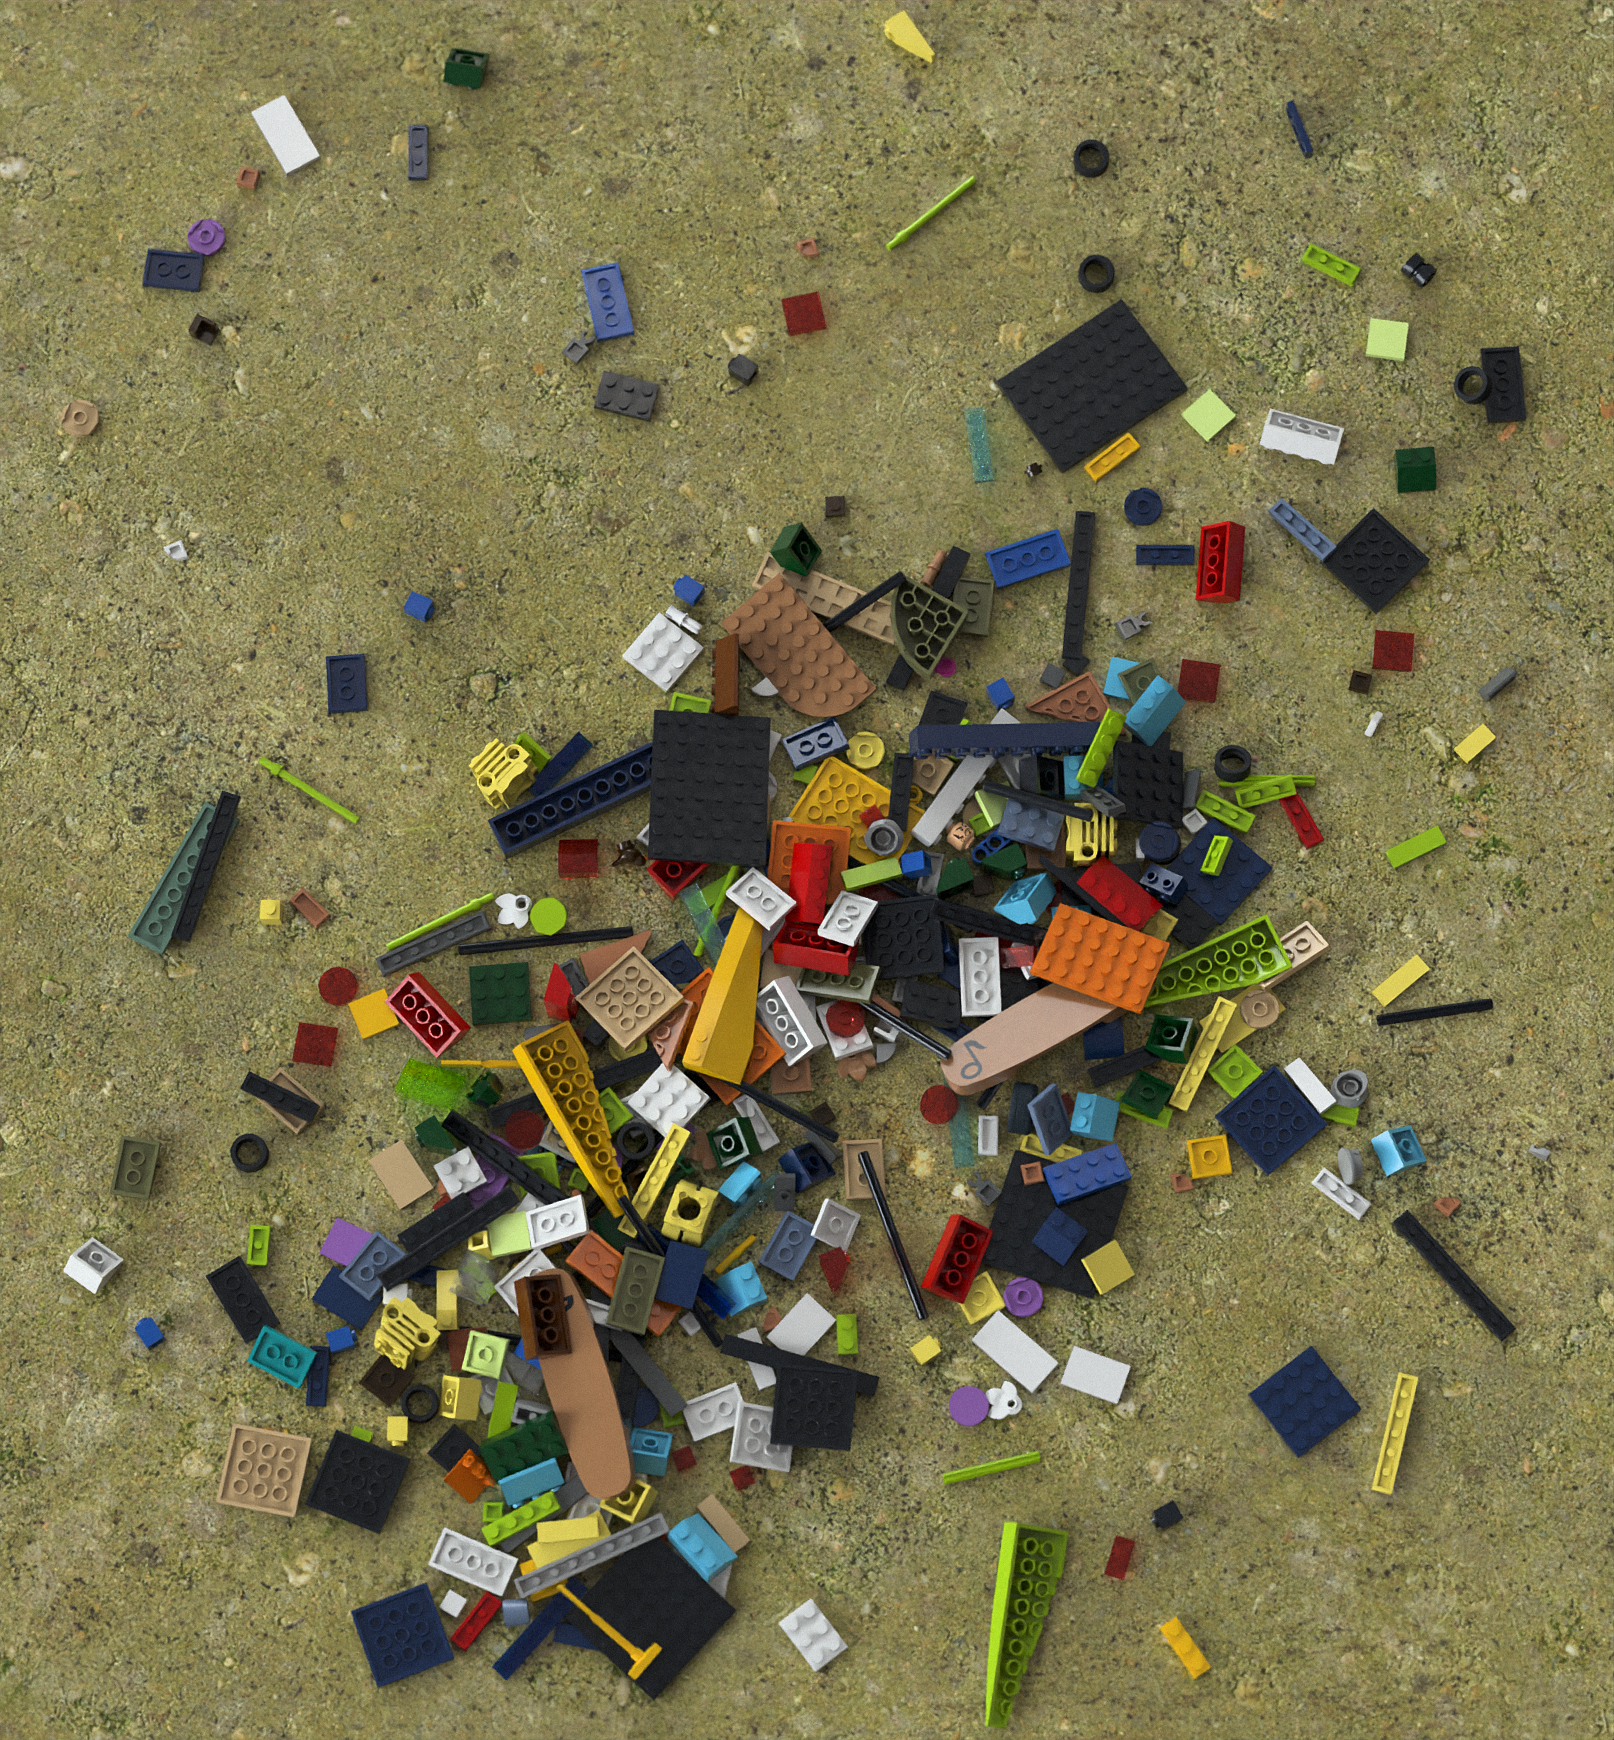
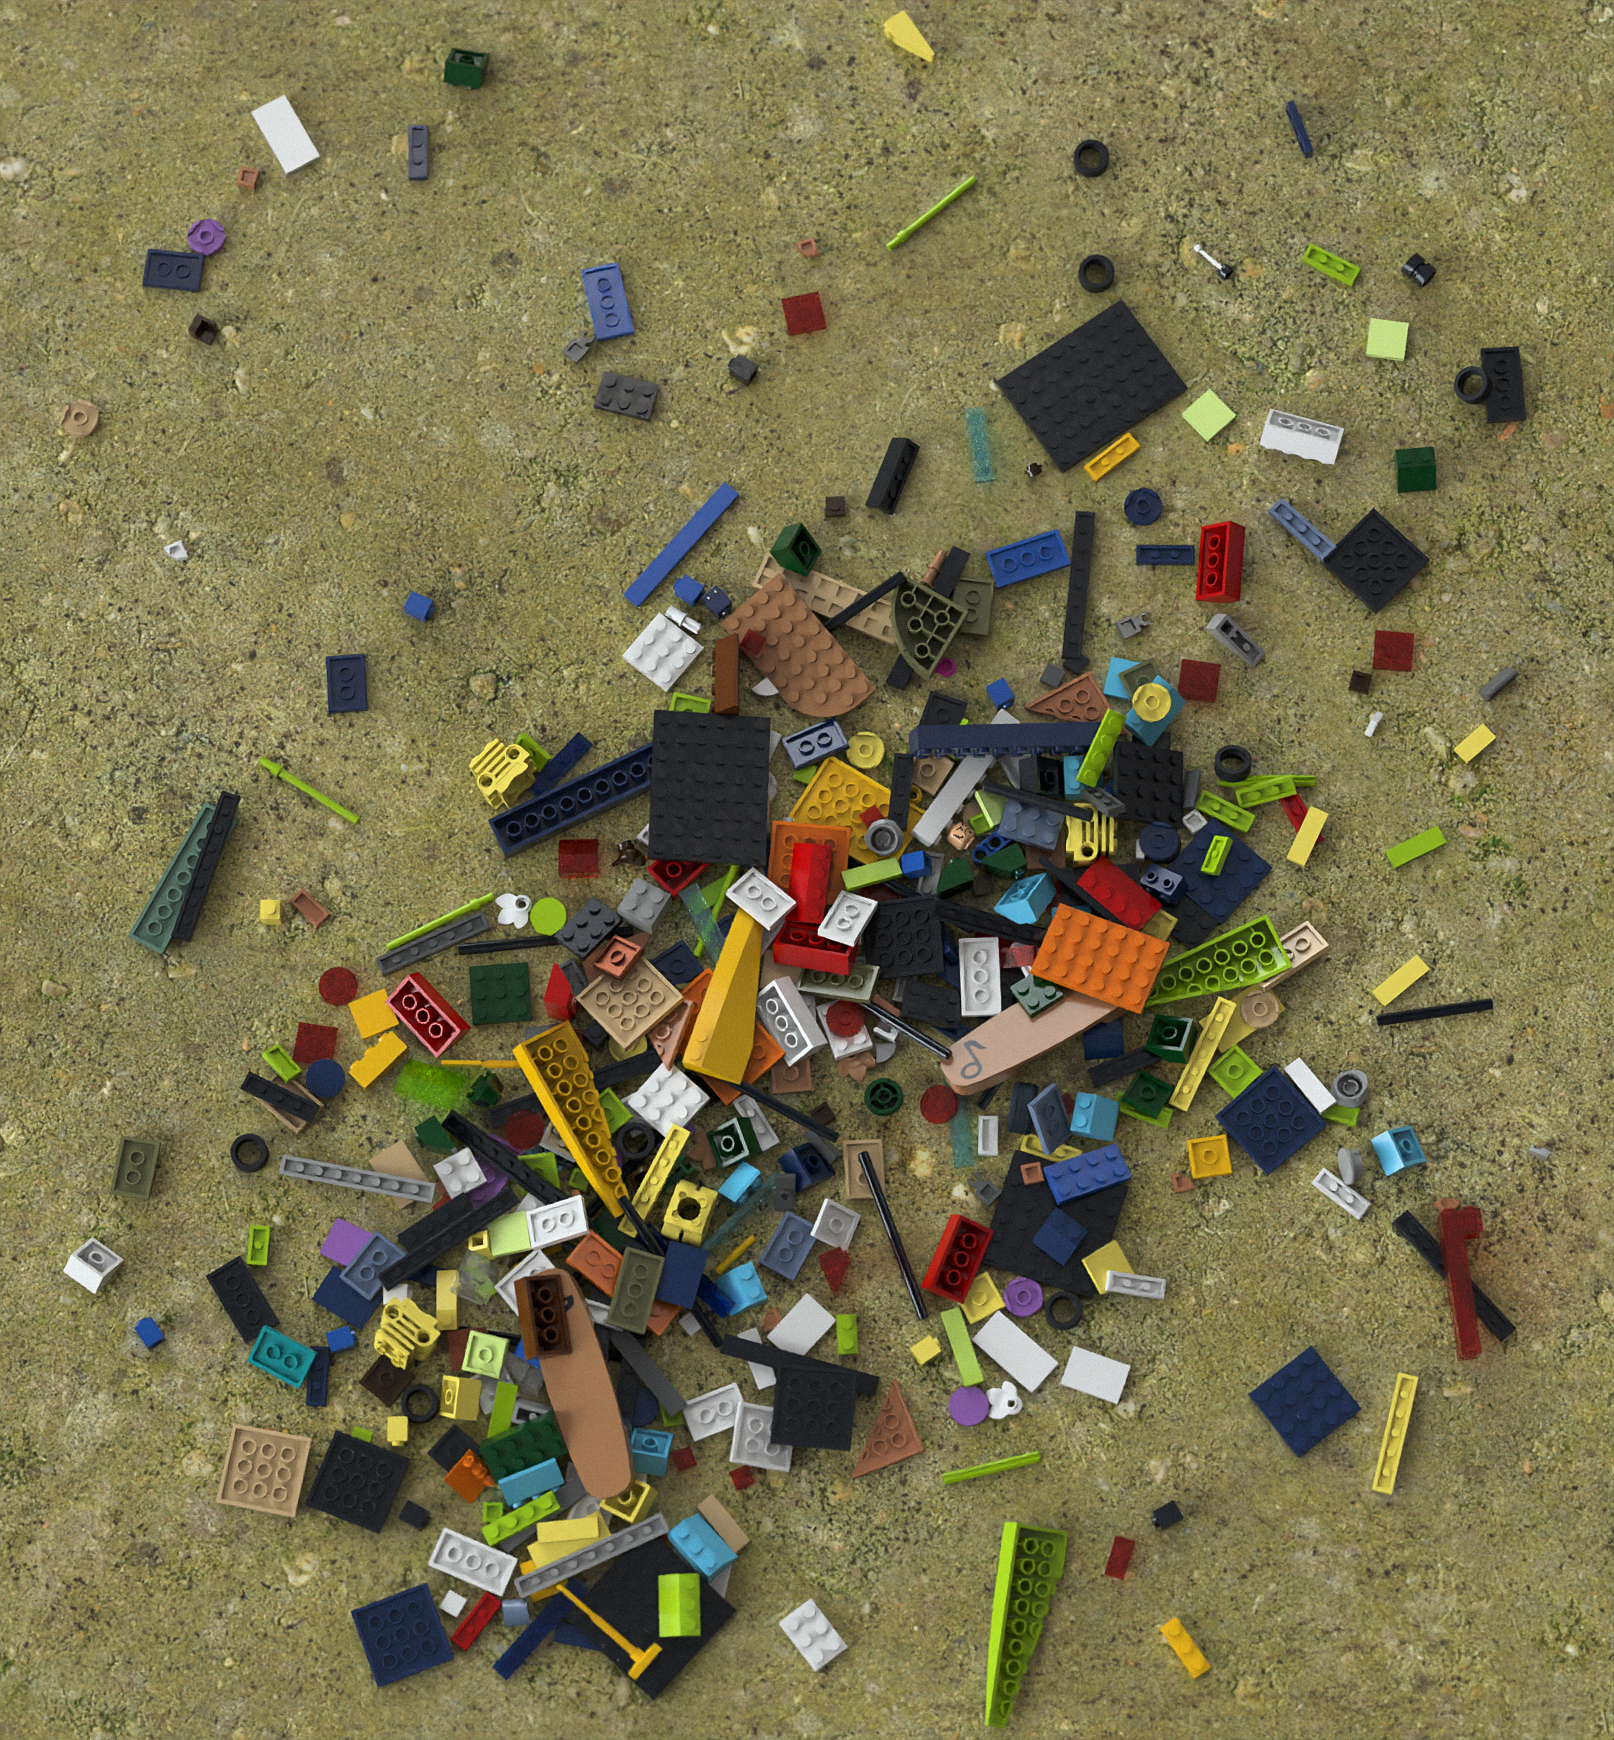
none -> lime tile [262,1044,303,1084]
none -> light grey plate [279,1154,437,1204]
none -> dark blue tile [306,1059,345,1098]
none -> yellow brick [349,1031,409,1092]
none -> black brick [398,1500,431,1531]
none -> black plate [554,897,623,961]
none -> copper tile [591,934,645,982]
none -> light grey brick [617,878,672,935]
none -> blue tile [623,482,739,608]
none -> lime slope [659,1573,700,1637]
none -> dark blue brick [702,585,732,619]
none -> clear red tile [740,629,766,655]
none -> nougat tile [851,1379,925,1480]
none -> dark green cone [864,1078,903,1116]
none -> black panel [865,438,920,515]
none -> lime tile [940,1307,984,1388]
none -> plate [1009,974,1064,1019]
none -> black tyre [1045,1291,1082,1330]
none -> white tile [1105,1270,1167,1300]
none -> light yellow tile [1132,683,1172,722]
none -> hinge [1194,245,1234,281]
none -> light grey slope [1205,614,1266,667]
none -> light yellow tile [1286,806,1329,867]
none -> clear red brick [1436,1206,1484,1361]

